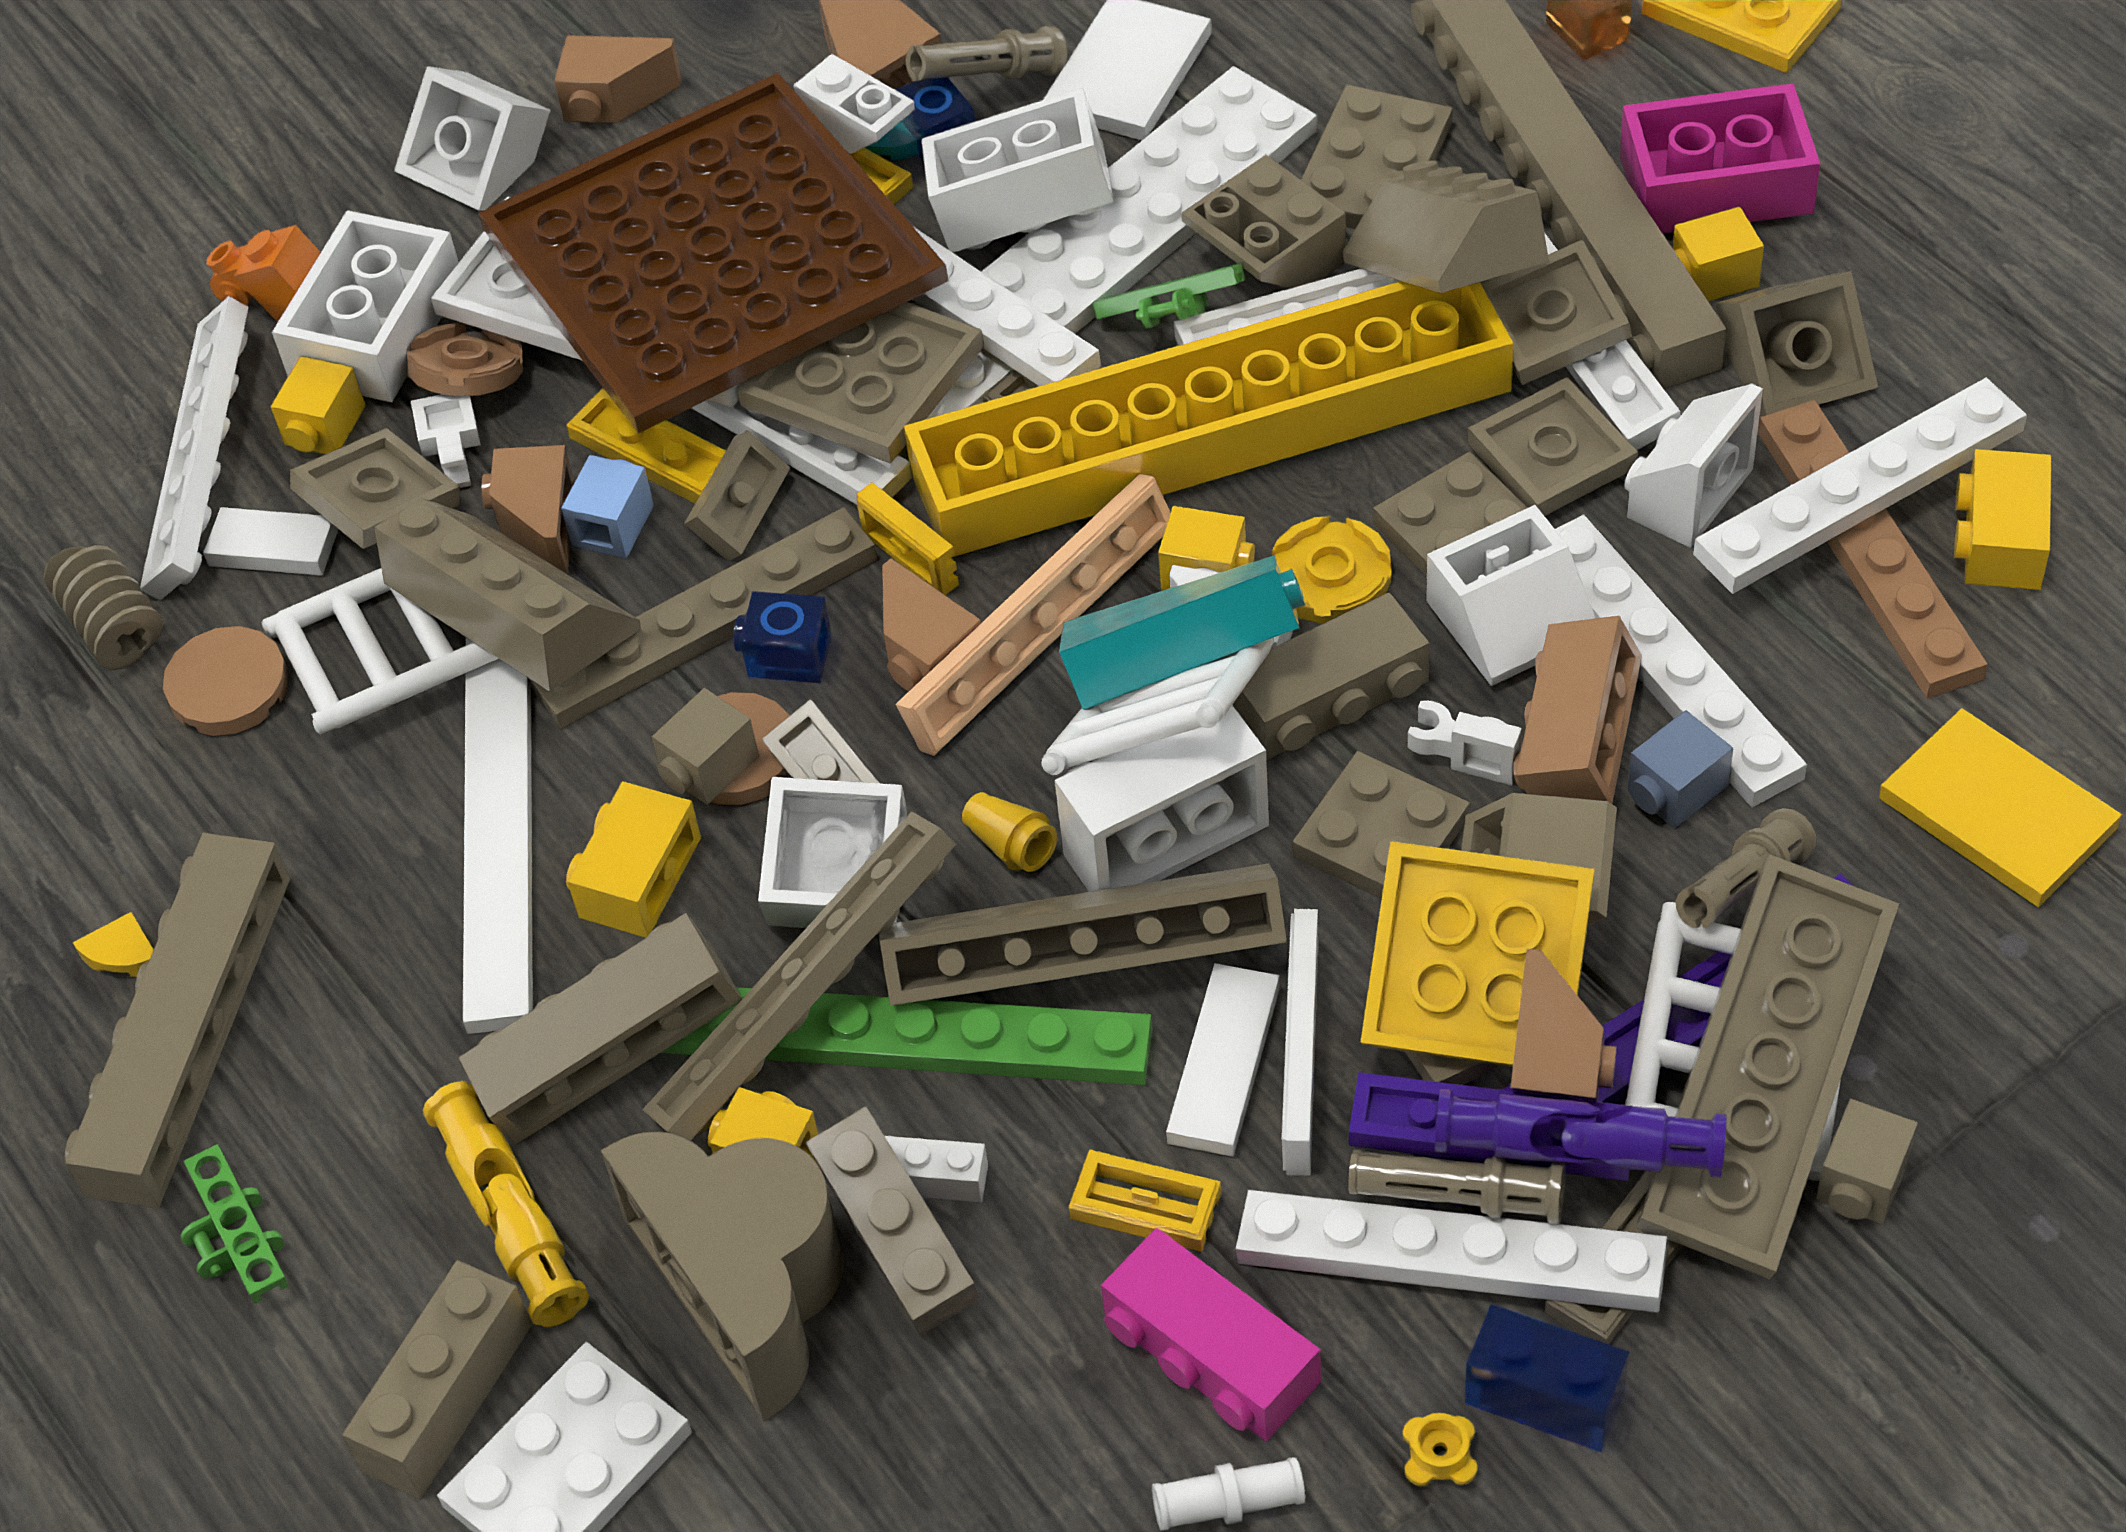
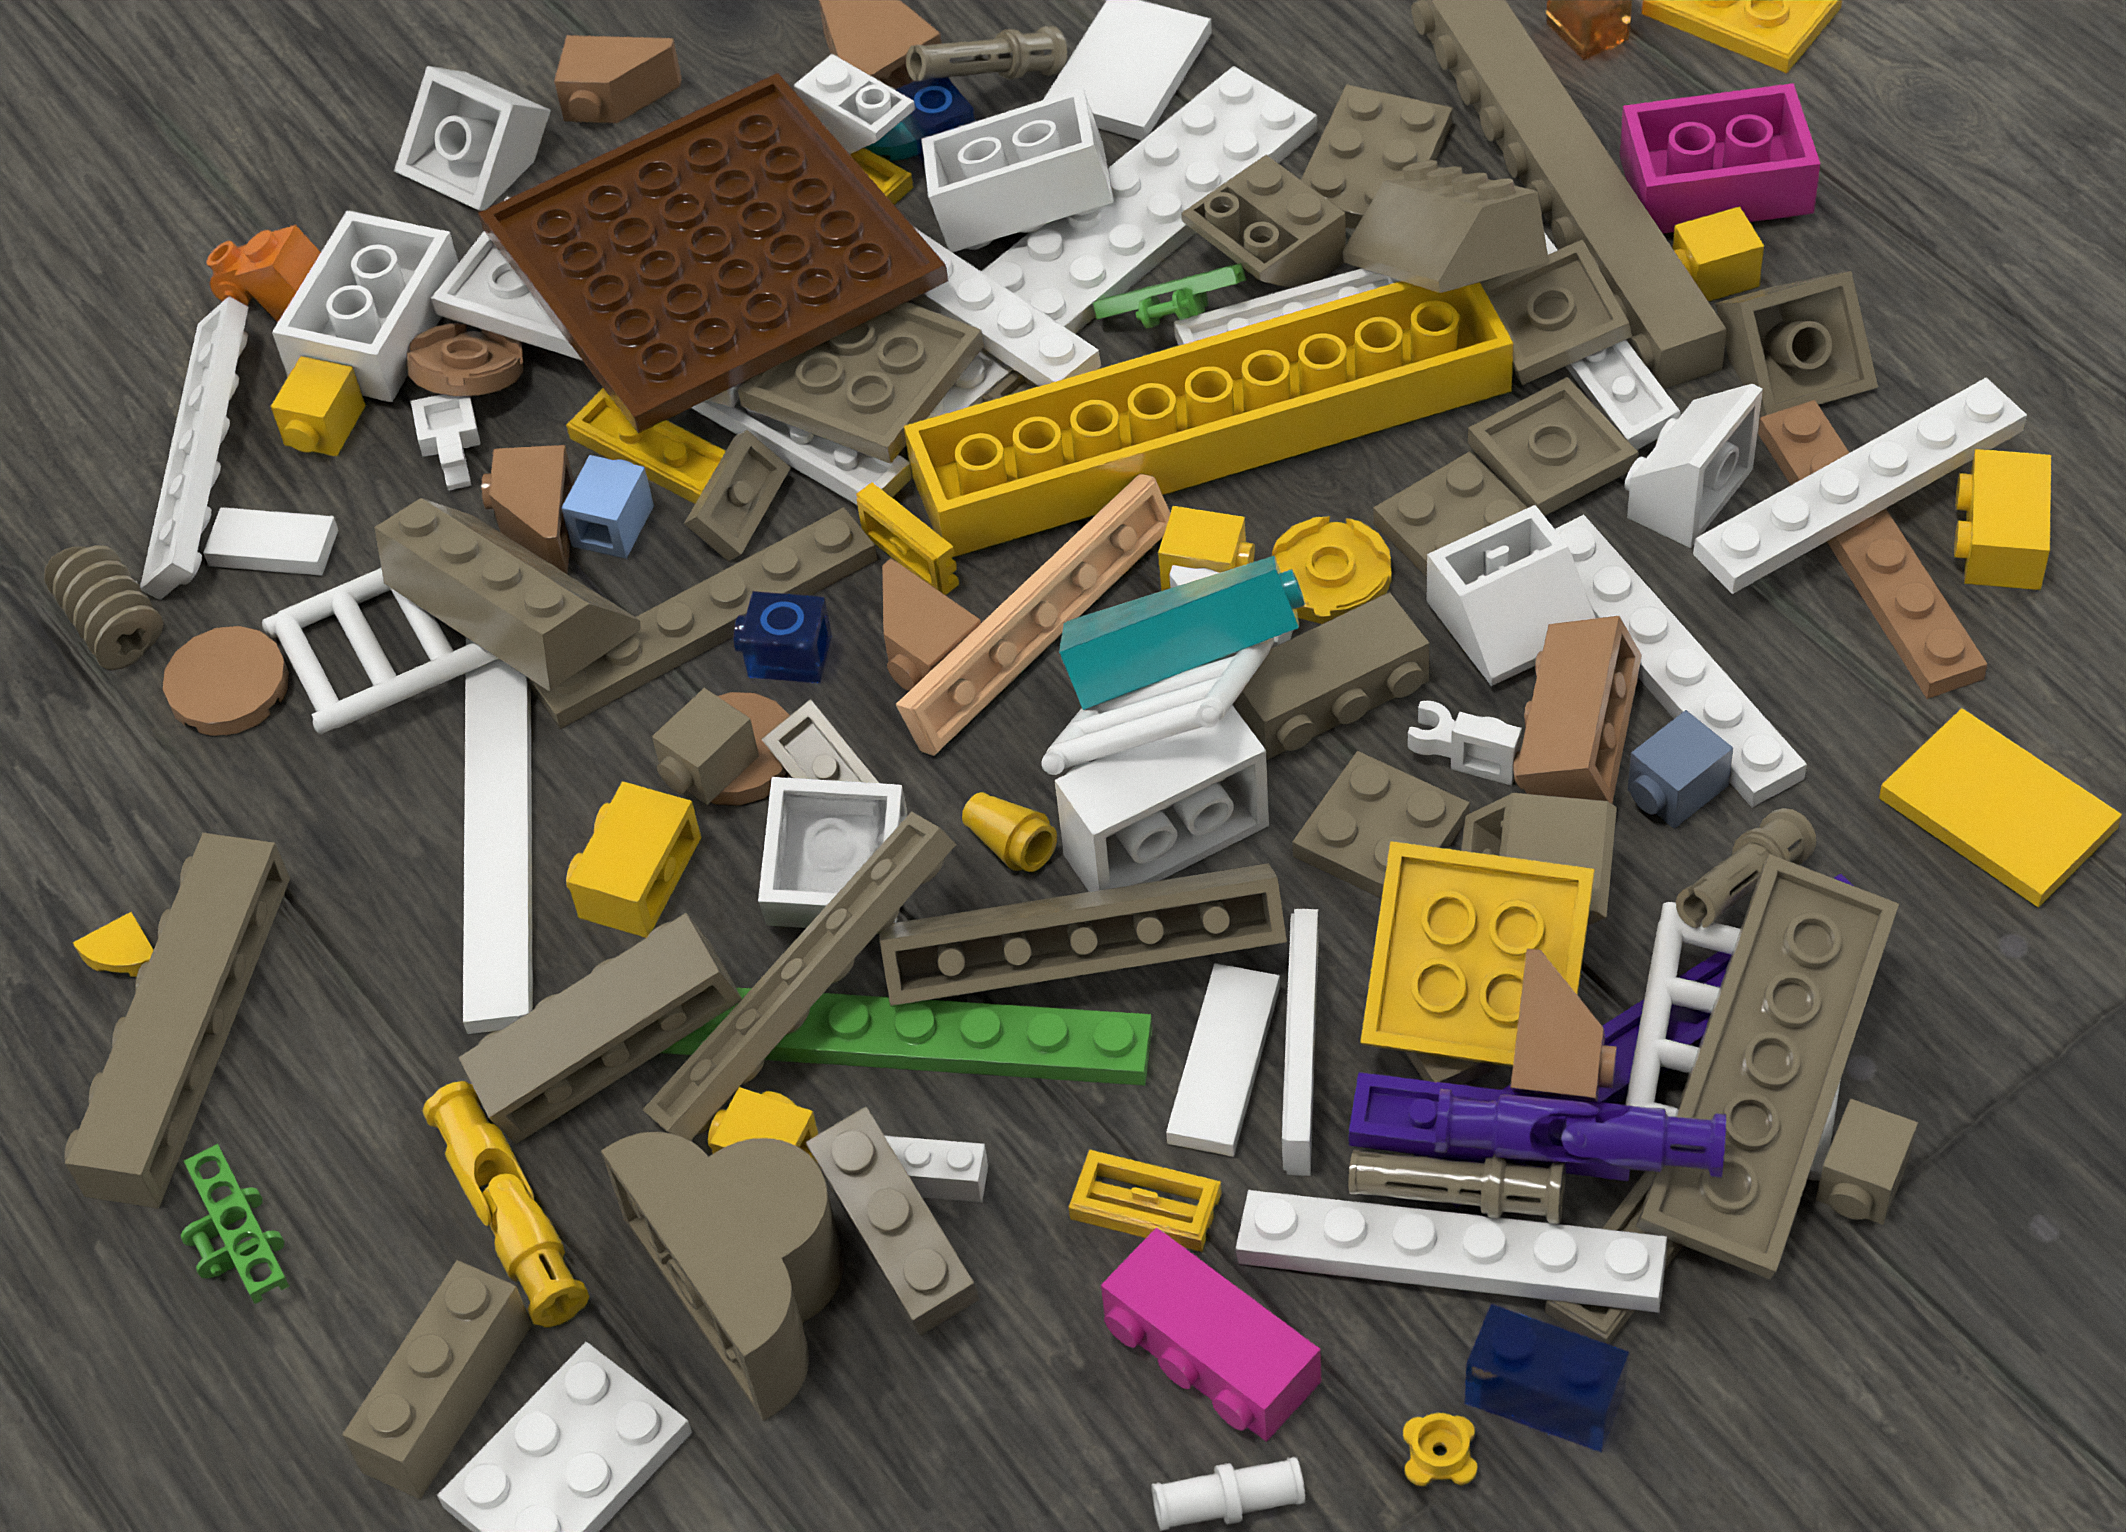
dark tan plate [290,428,460,549] -> none

